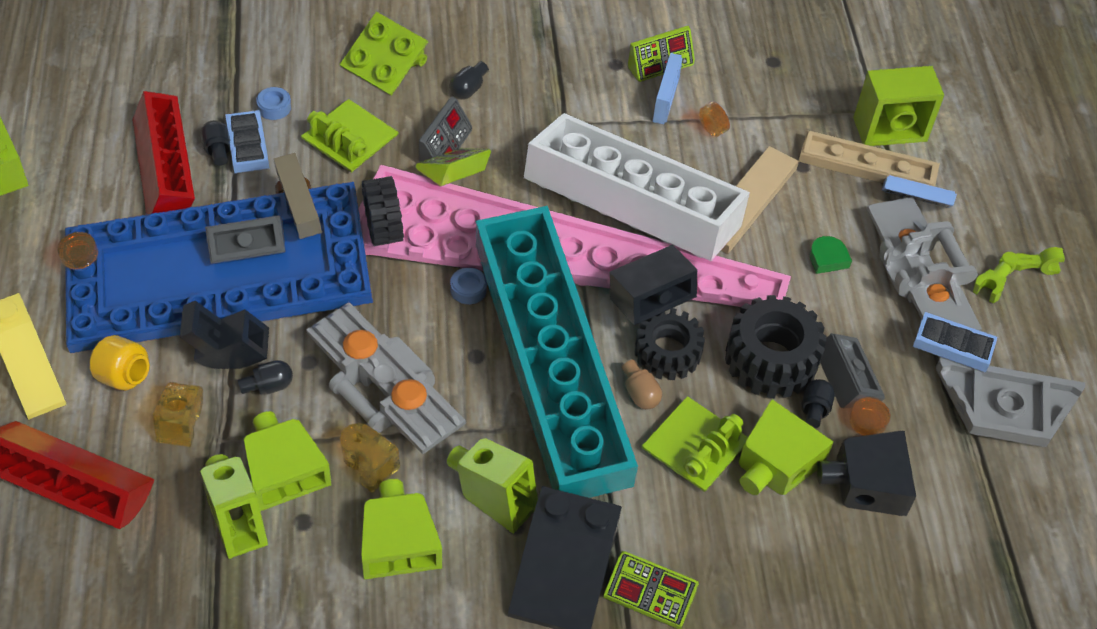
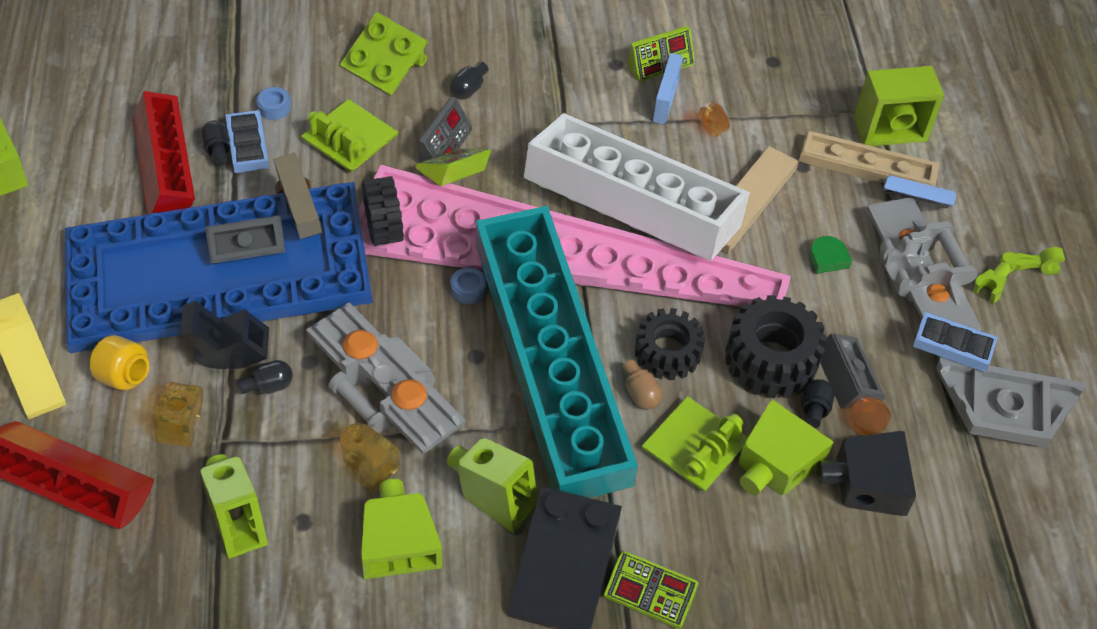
clear orange tile [57,232,98,269] -> none
lime torso [243,411,331,511] -> none
black brick [609,245,698,325] -> none

